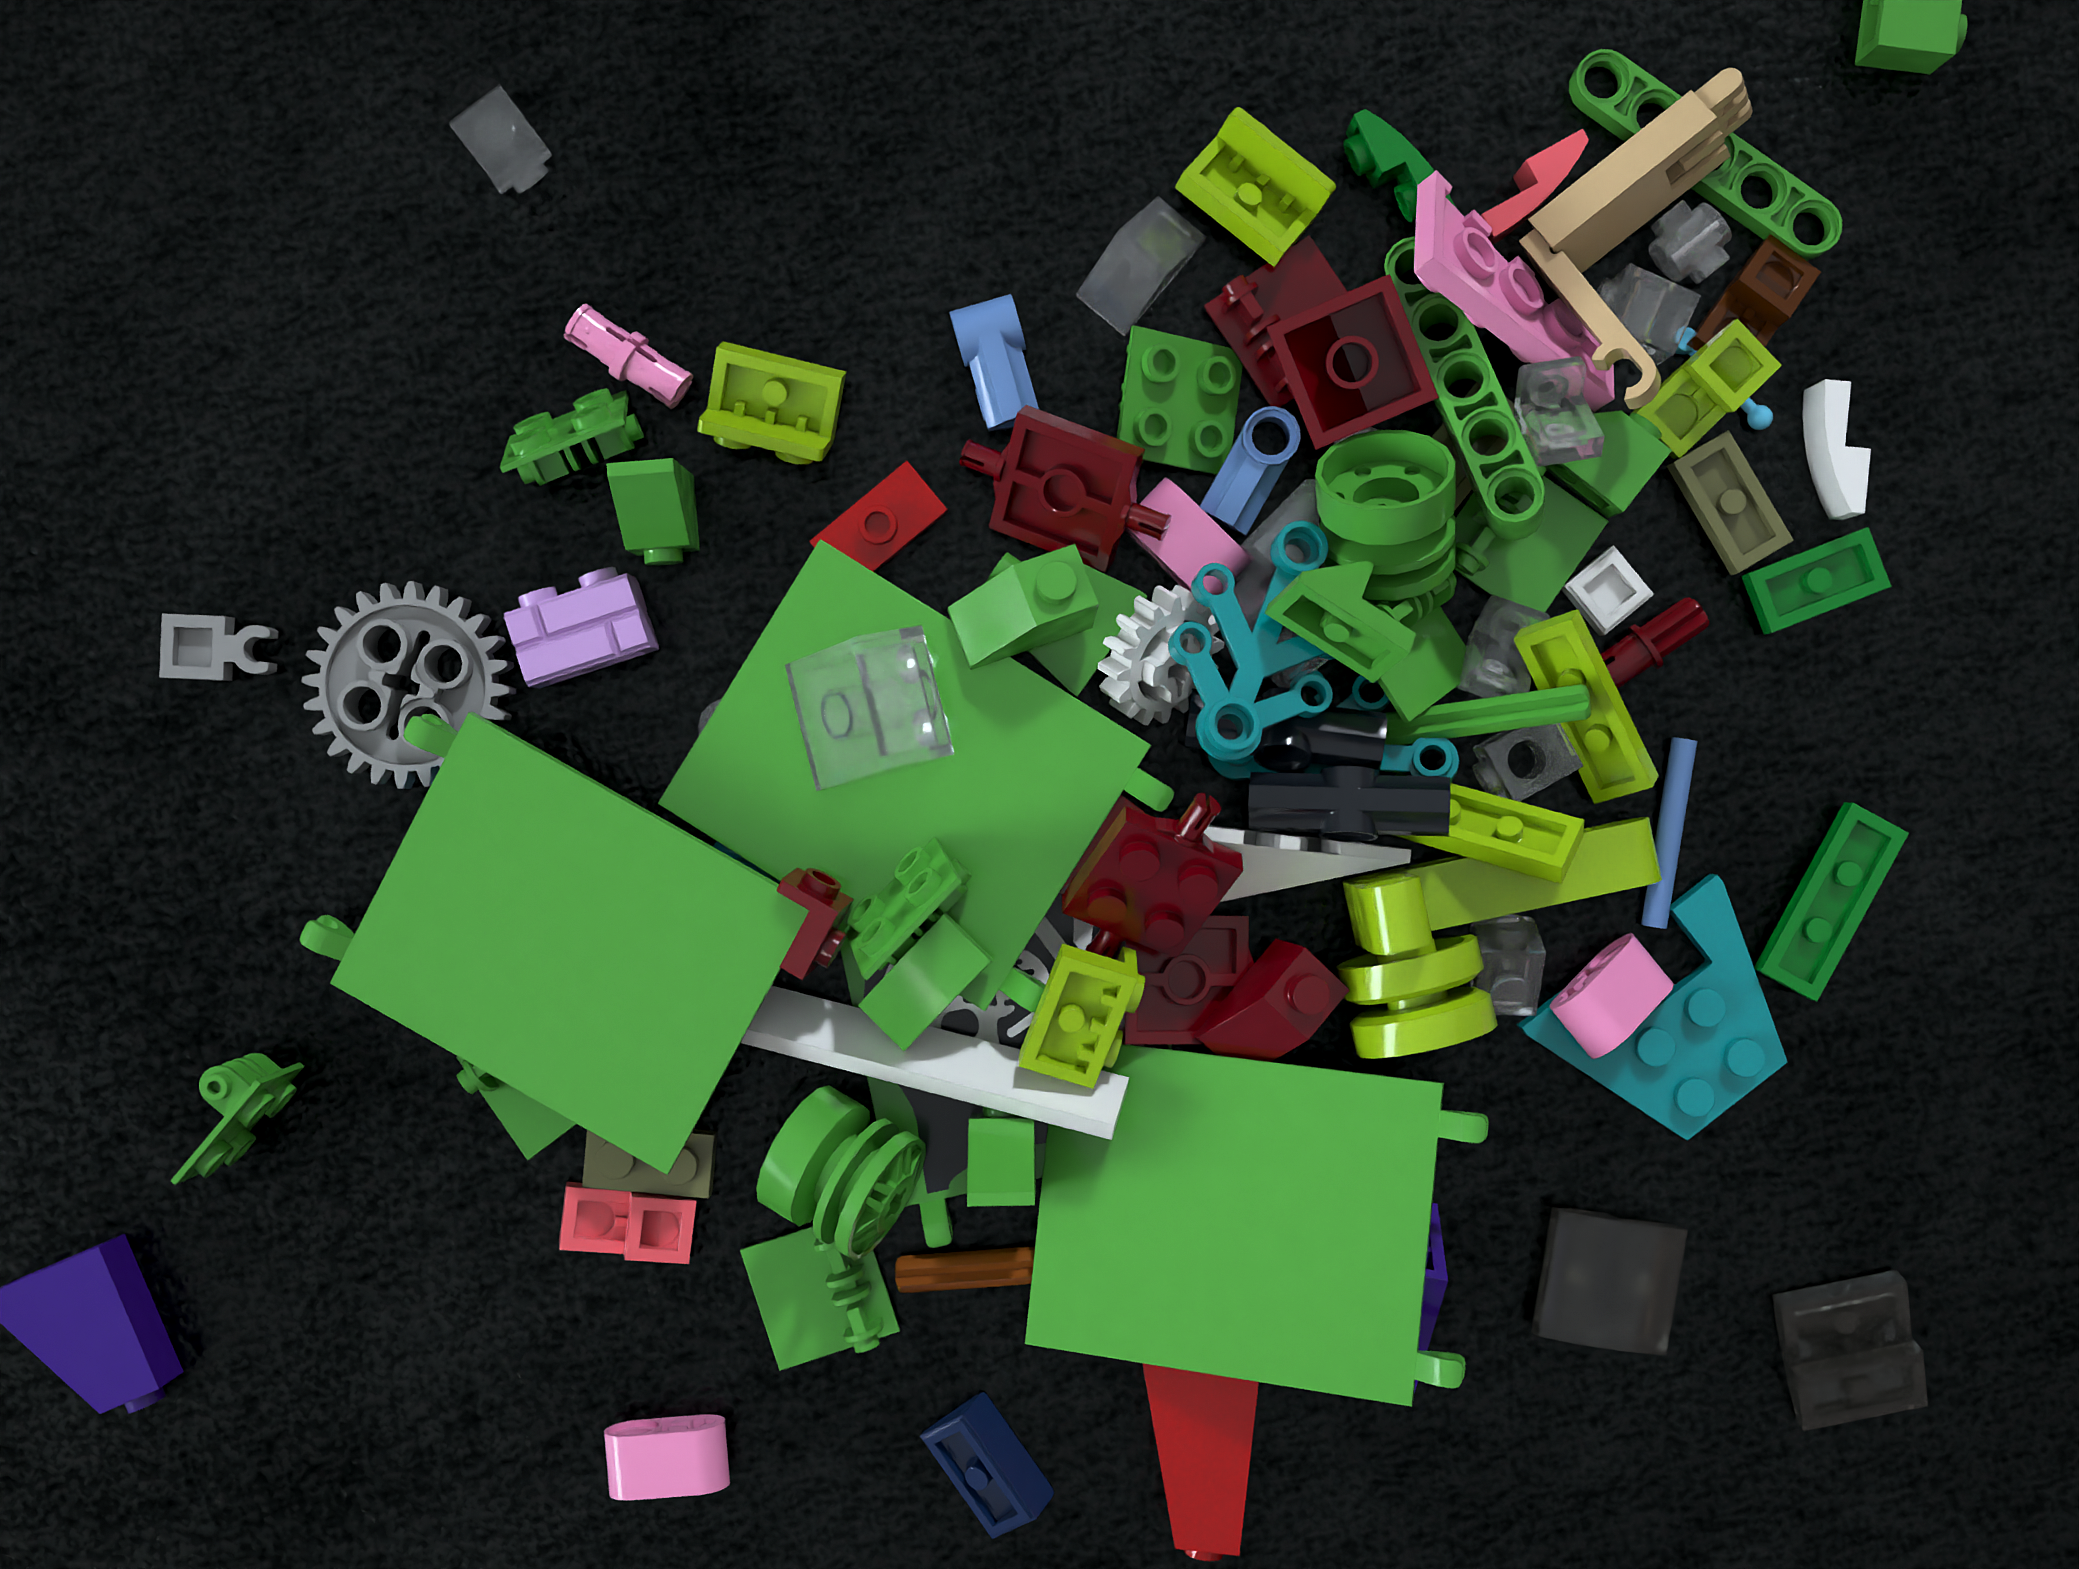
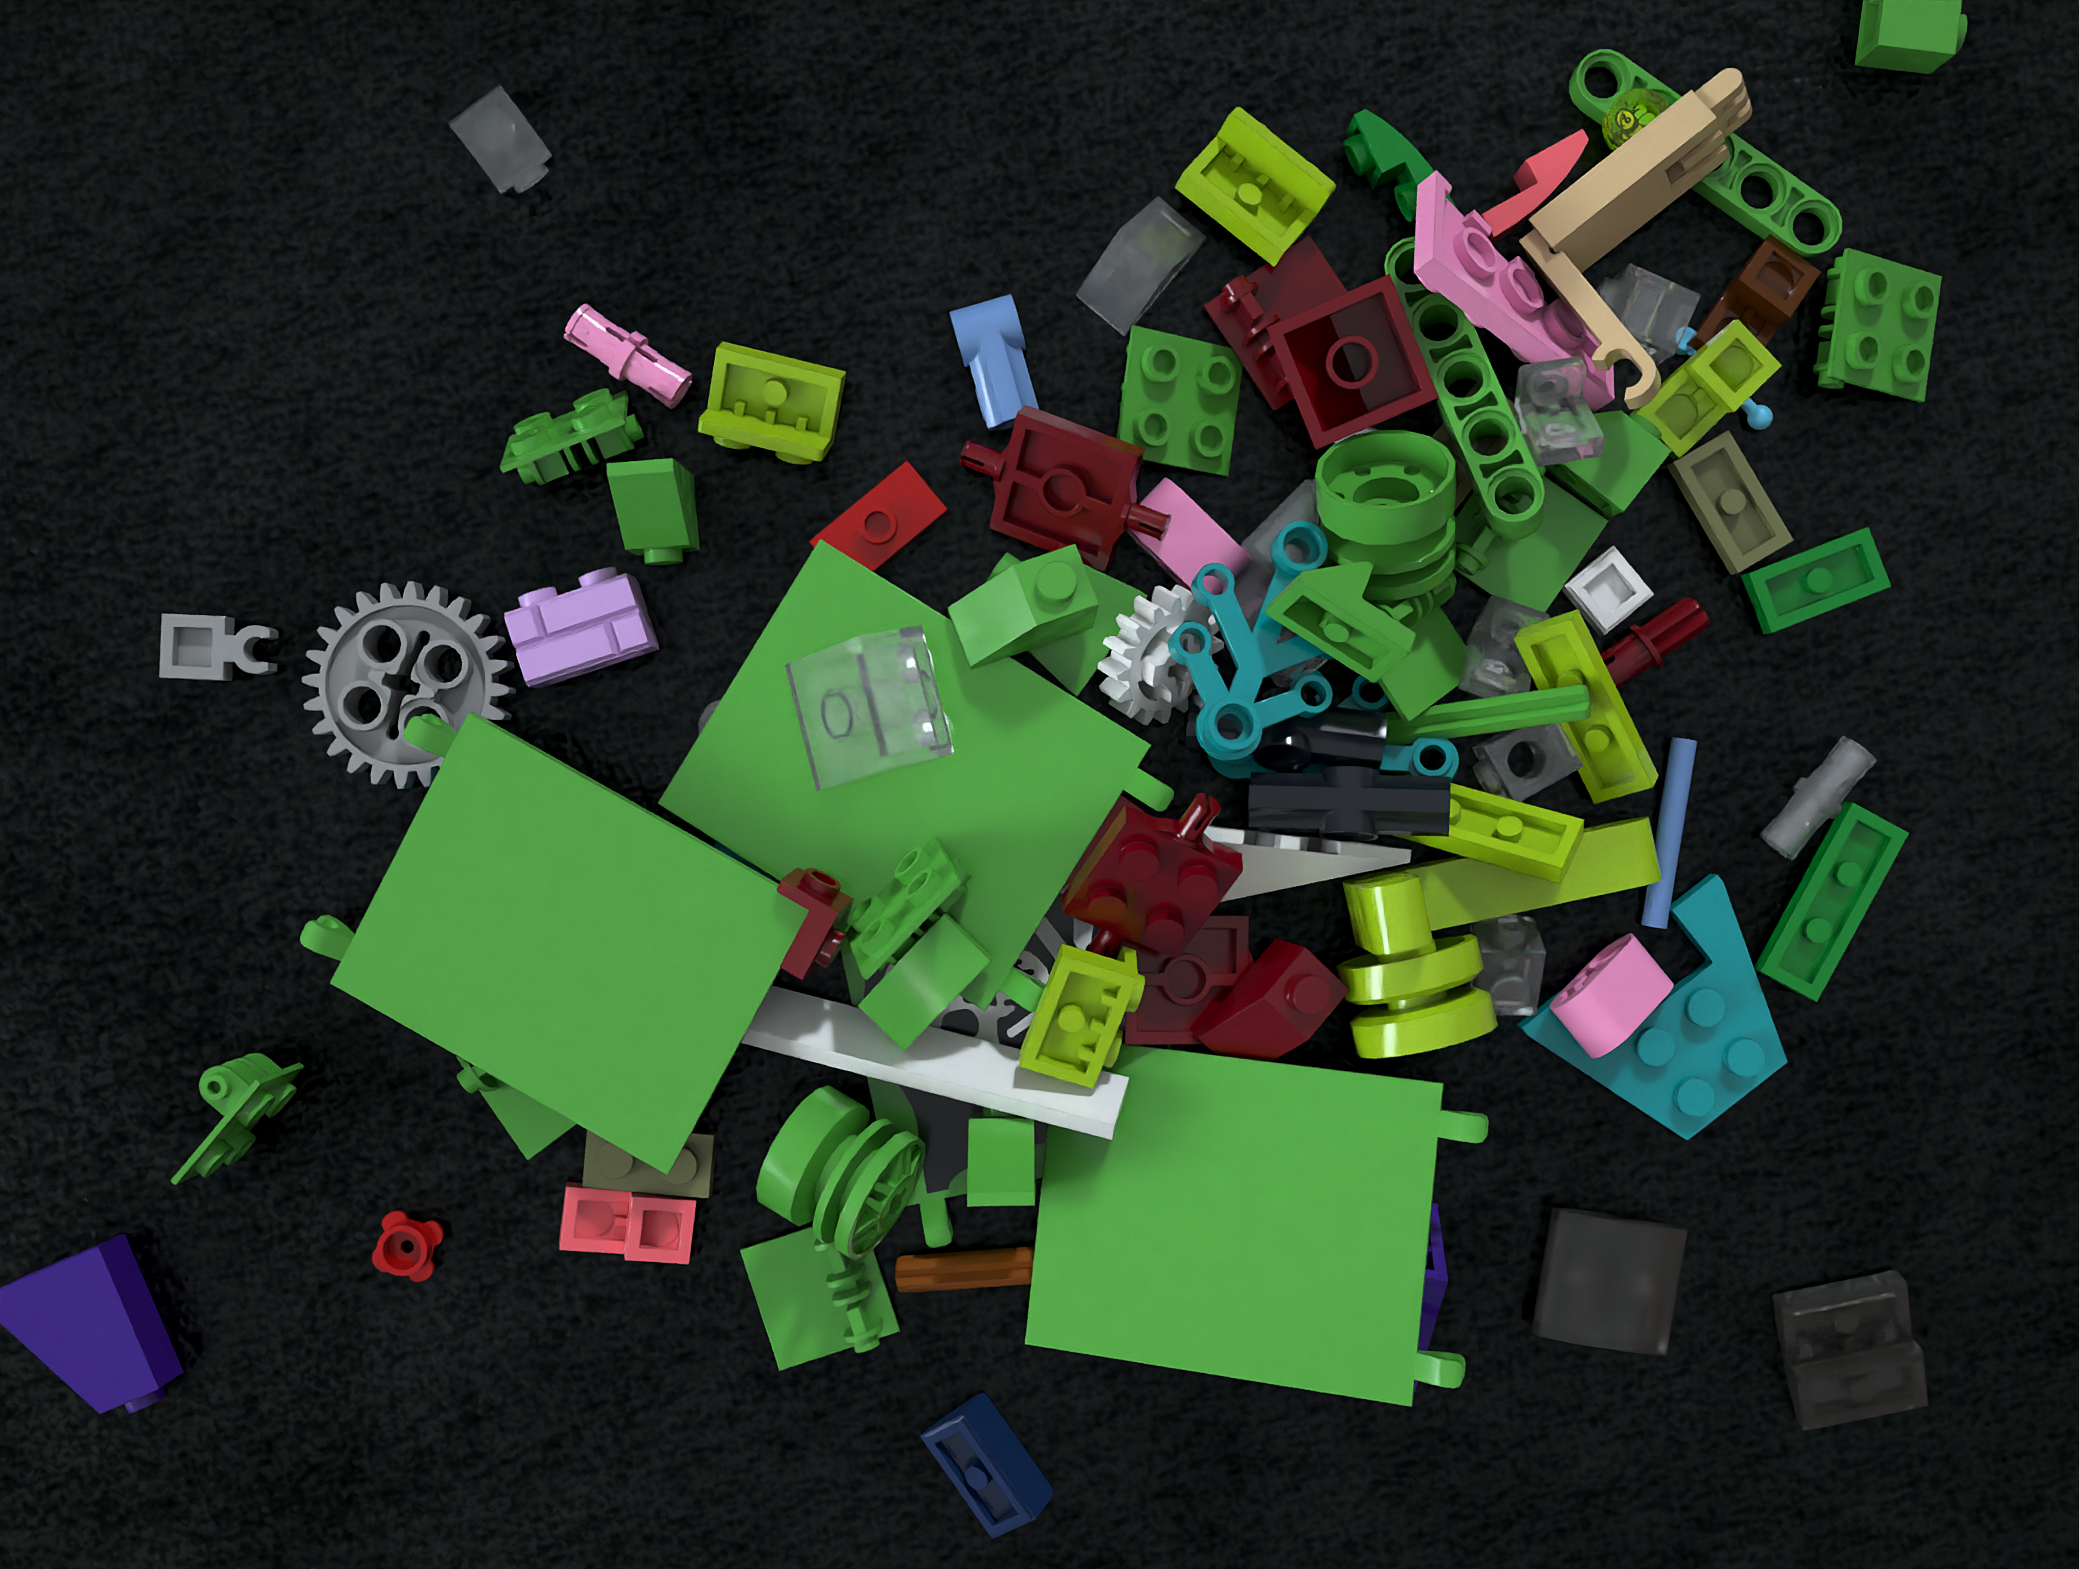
bright pink beam [604,1414,730,1501] -> none
red slope [1142,1363,1259,1561] -> none
medium blue piece [1199,406,1301,536] -> none
clear gear [1649,200,1732,284] -> none
white slope [1803,379,1871,520] -> none
none -> red plate [372,1210,444,1282]
none -> clear neon green tile [1602,88,1669,152]
none -> clear pin [1760,736,1877,860]
none -> bright green hinge [1813,248,1942,402]

